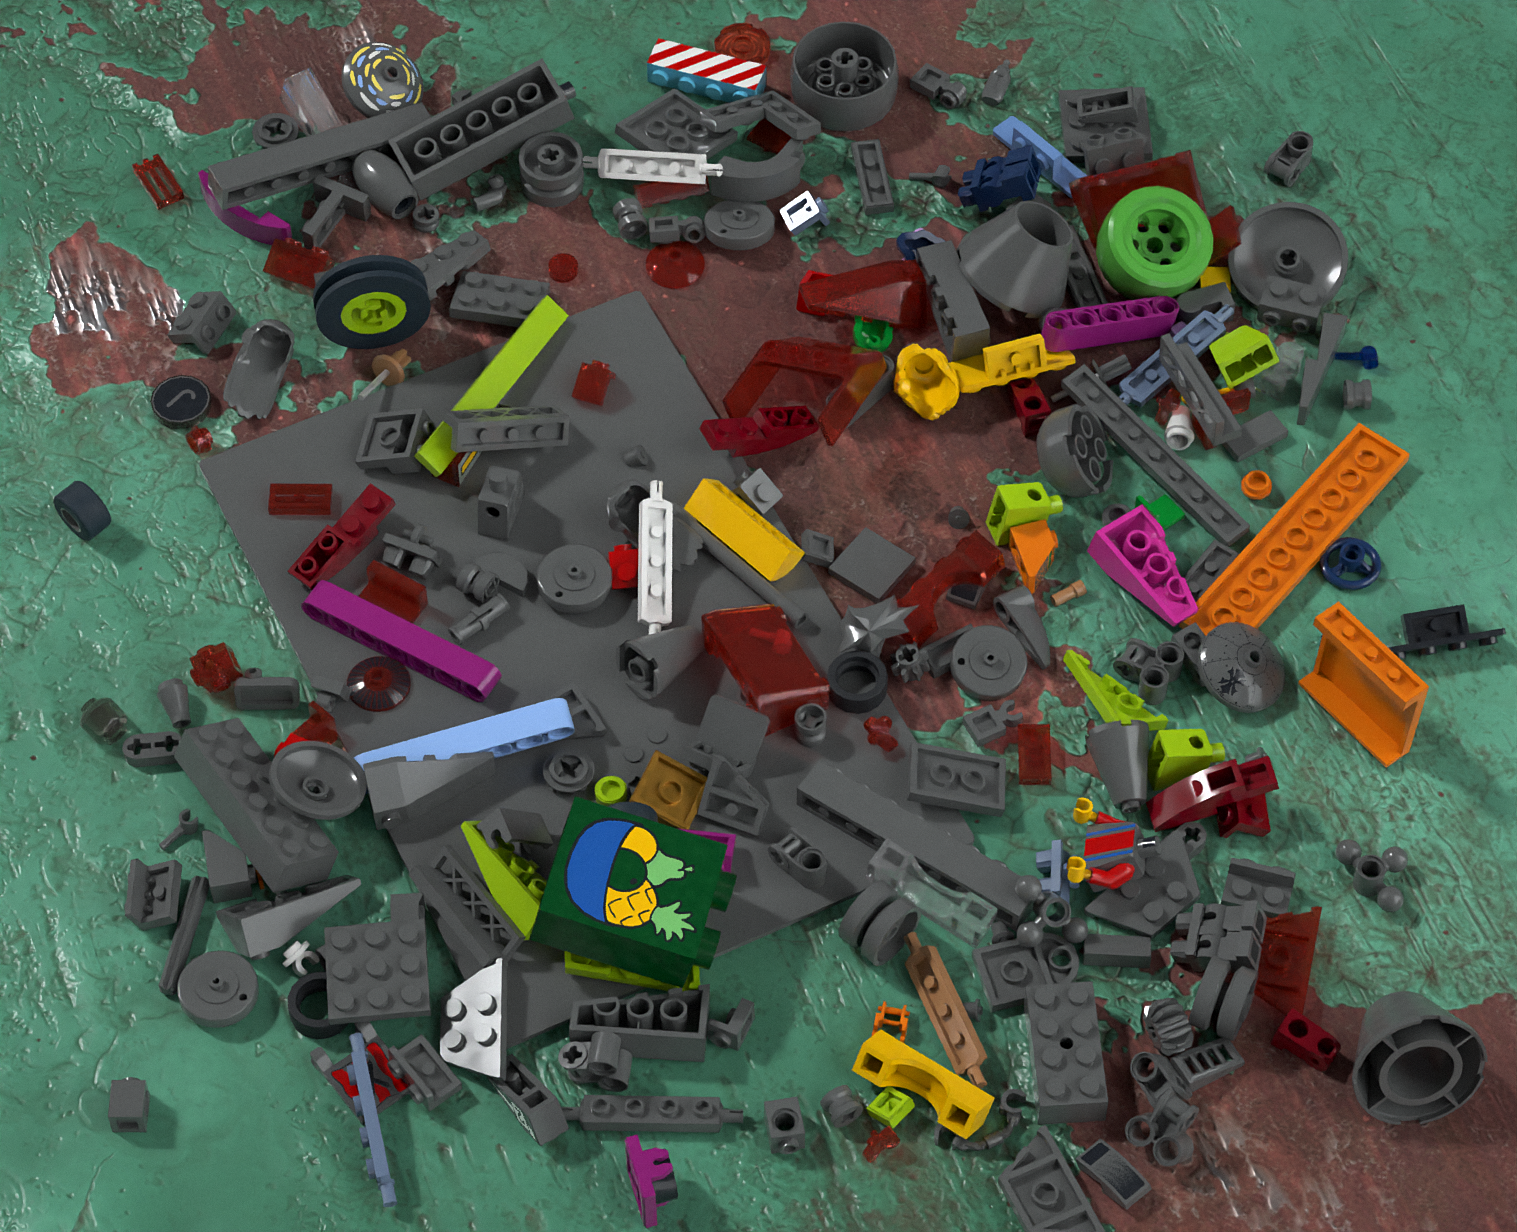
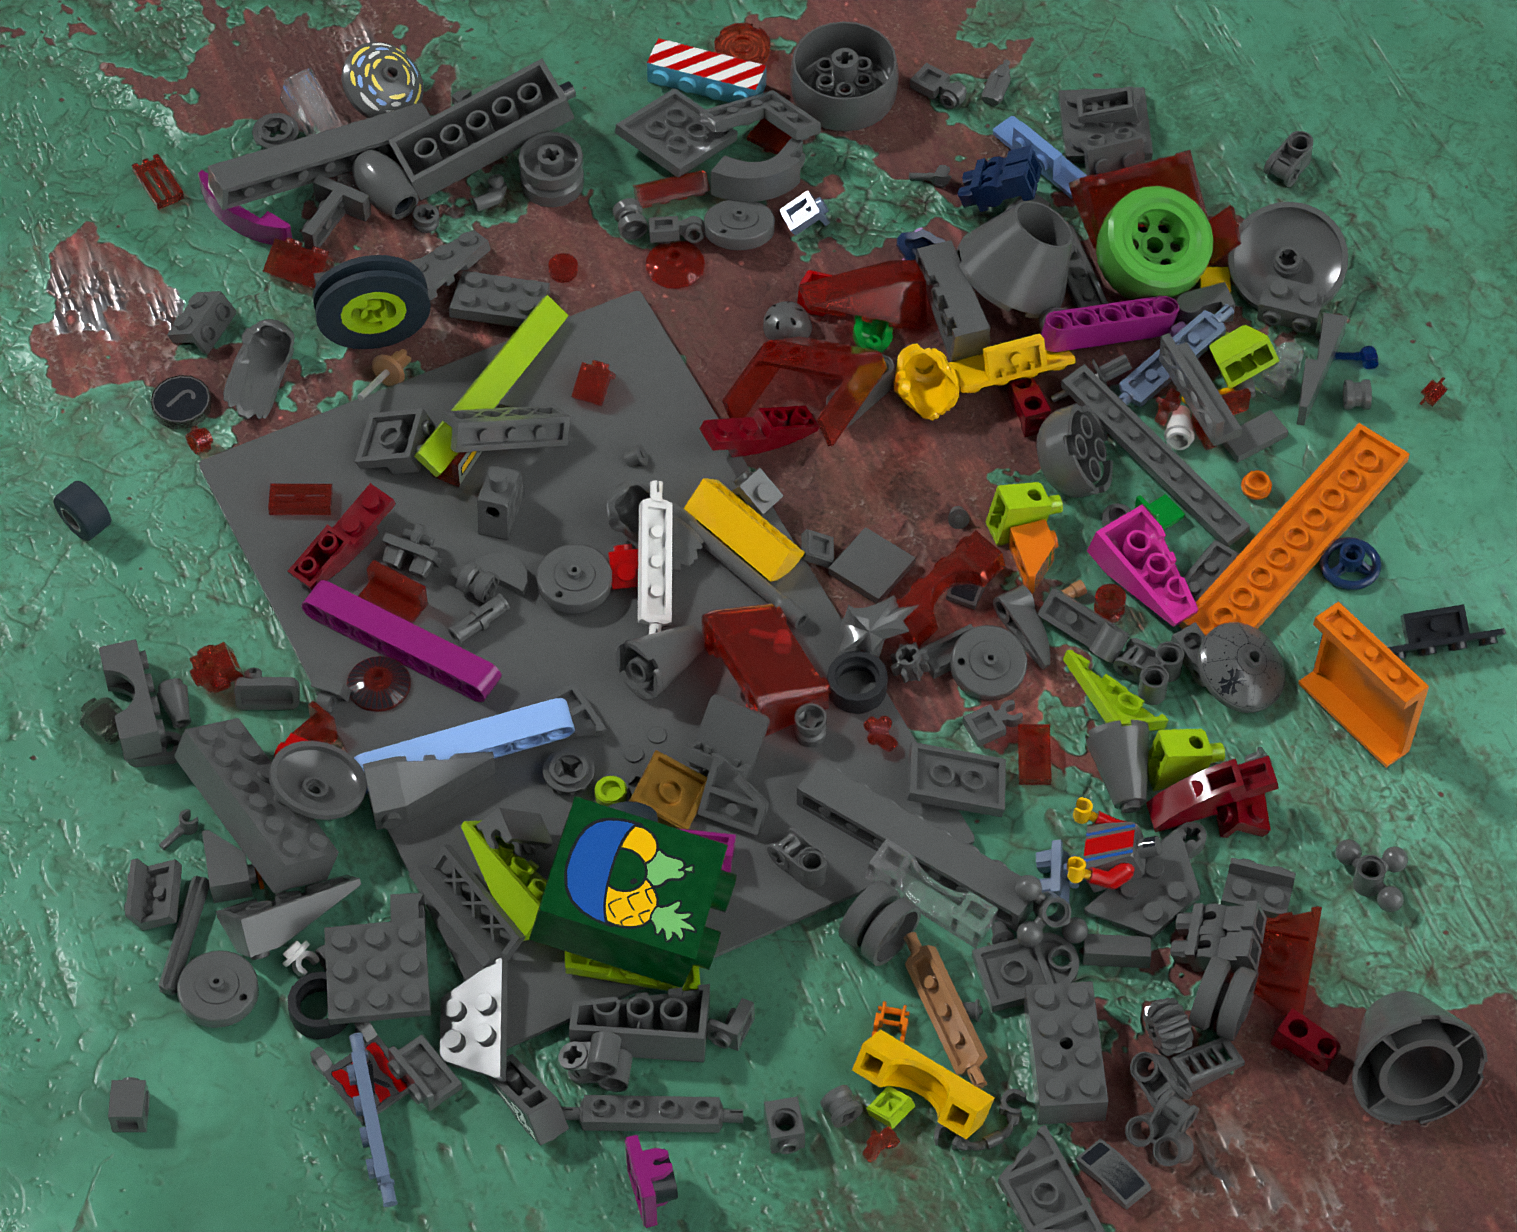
white plate [583,149,723,184] -> none
dark grey tile [851,139,894,215] -> none
none -> dark grey arch [98,639,166,760]
none -> dark grey helmet [763,301,812,348]
none -> dark grey plate [1037,588,1130,663]
none -> clear red wheel [1093,584,1126,623]
none -> clear red plate [1419,377,1448,407]

